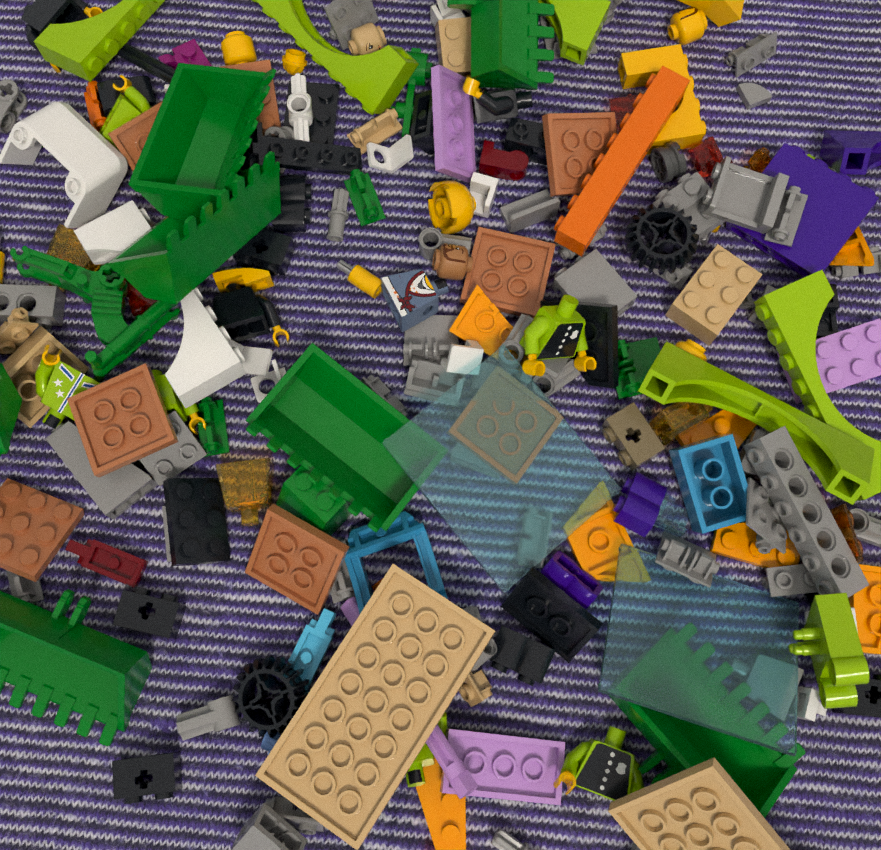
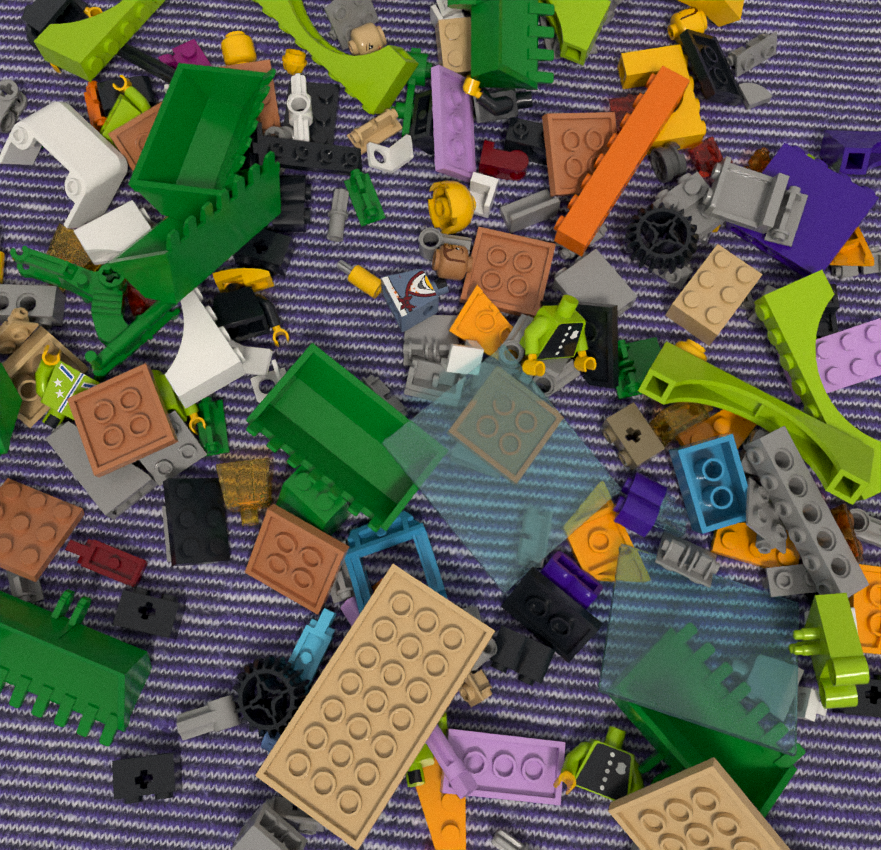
none -> black plate [679,29,744,106]

